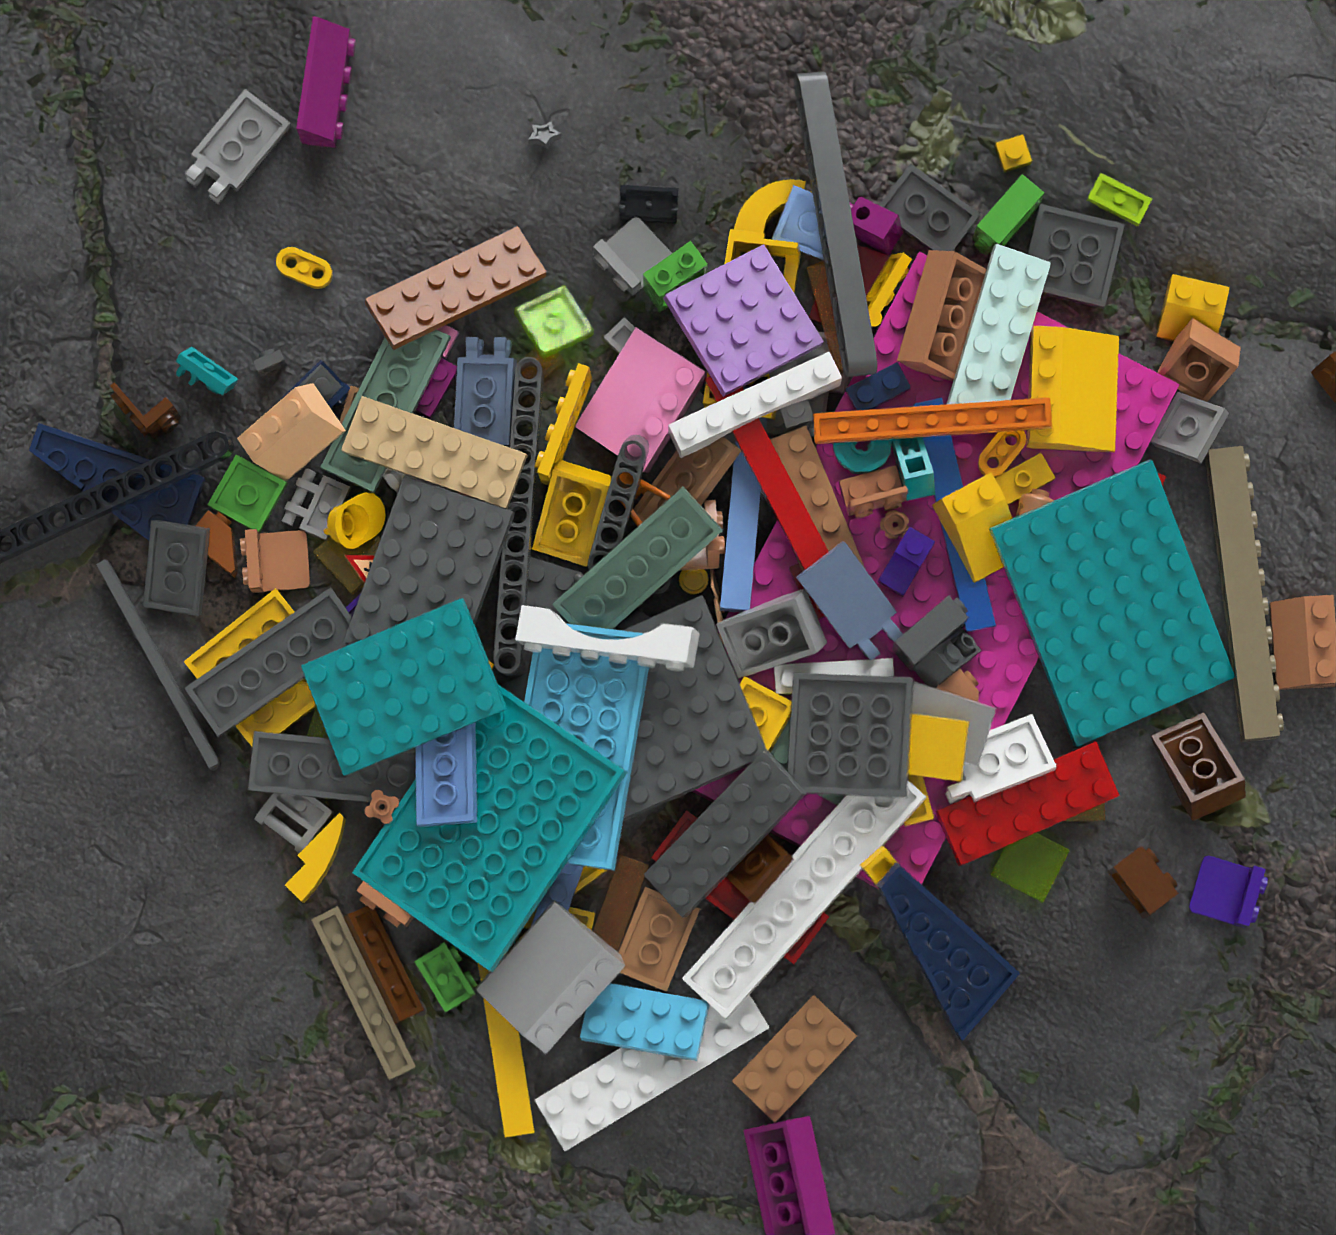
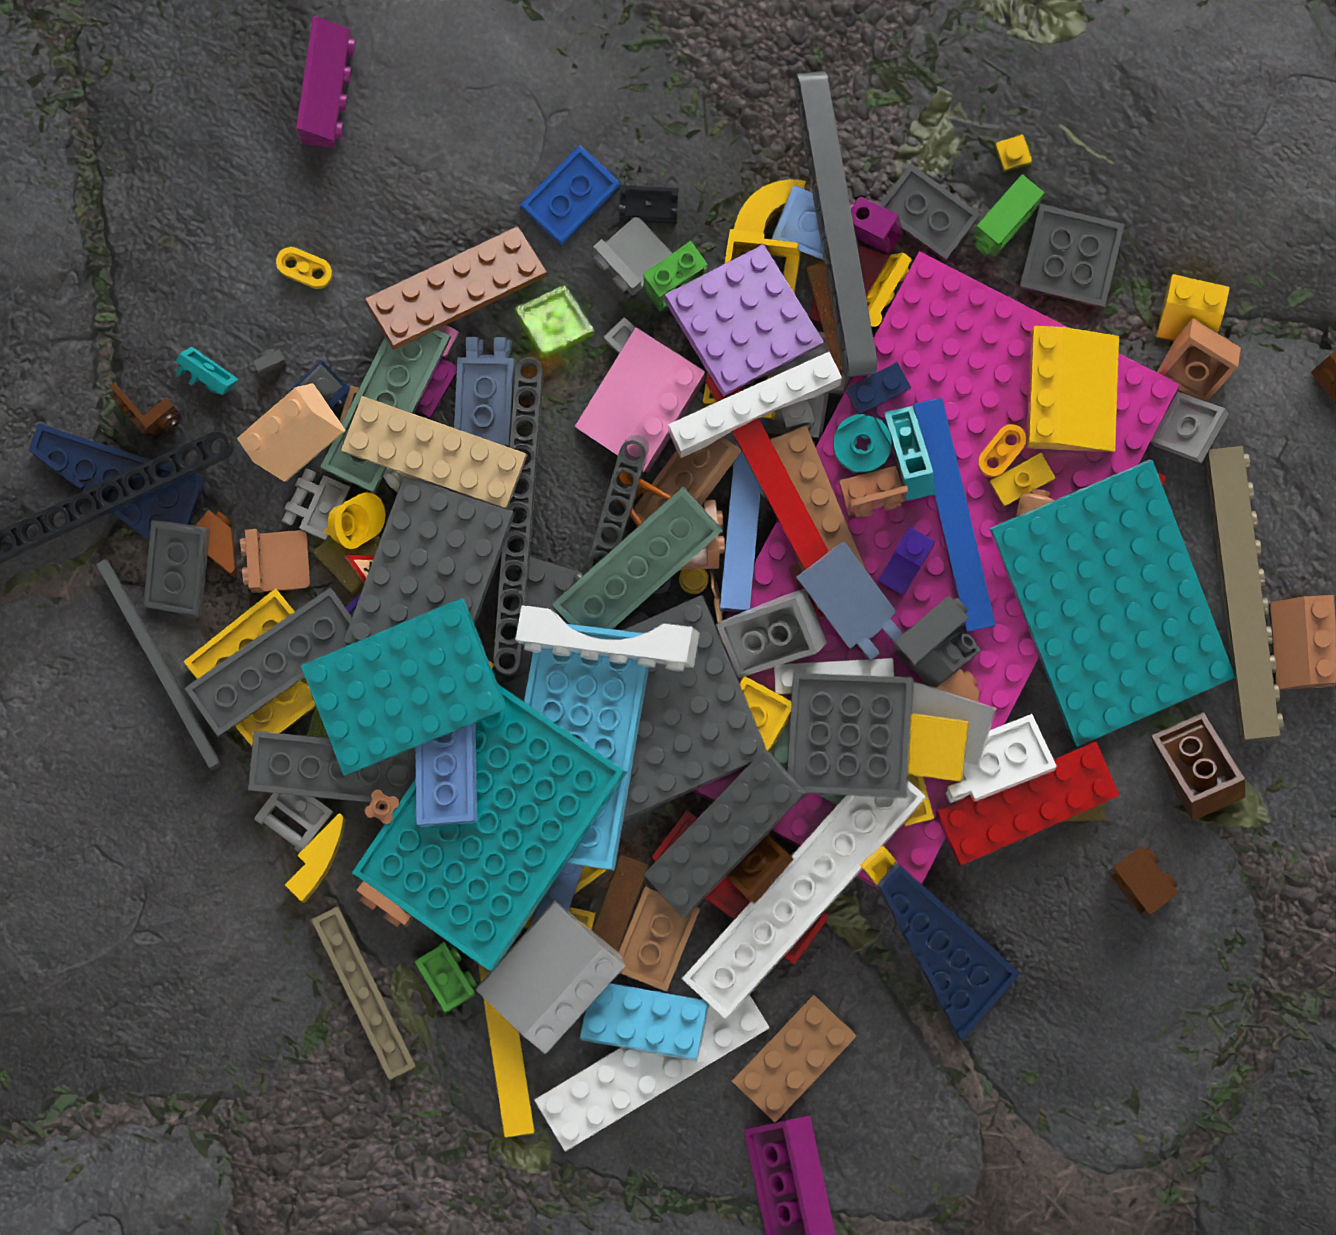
light grey tile [185,89,291,204] -> none
bright green plate [207,455,288,534] -> none
reddish brown plate [344,906,424,1024] -> none
piece [528,121,562,149] -> none
yellow slope [532,460,612,567] -> none
yellow plate [535,363,593,486] -> none
orange tile [813,397,1052,444] -> none
nougat plate [880,510,909,539] -> none
nougat slope [897,250,987,381] -> none
yellow slope [932,472,1012,583] -> none
light aqua plate [947,244,1051,404] -> none
clear neon green tile [990,833,1070,903] -> none
lime plate [1086,173,1152,226] -> none
dark purple bracket [1189,855,1268,928] -> none
none -> blue tile [520,145,621,247]

